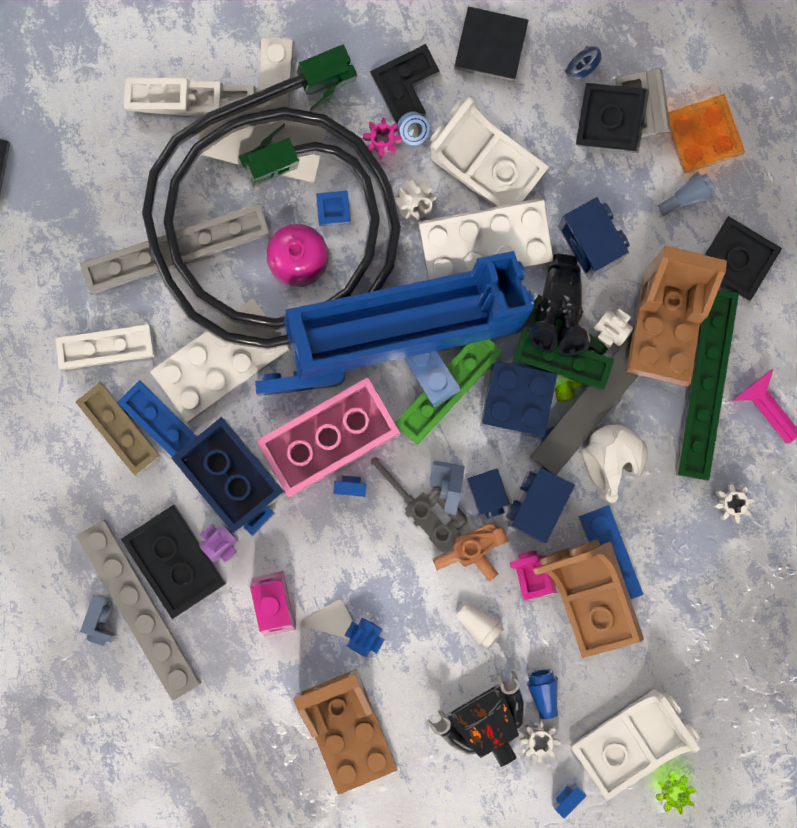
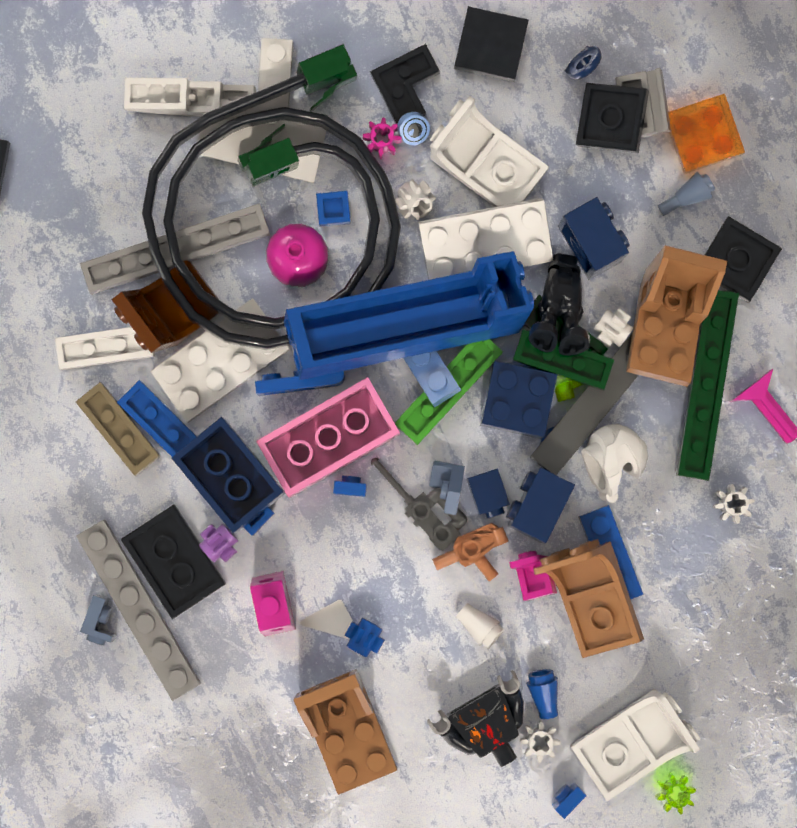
none -> reddish brown bracket [111,260,219,353]

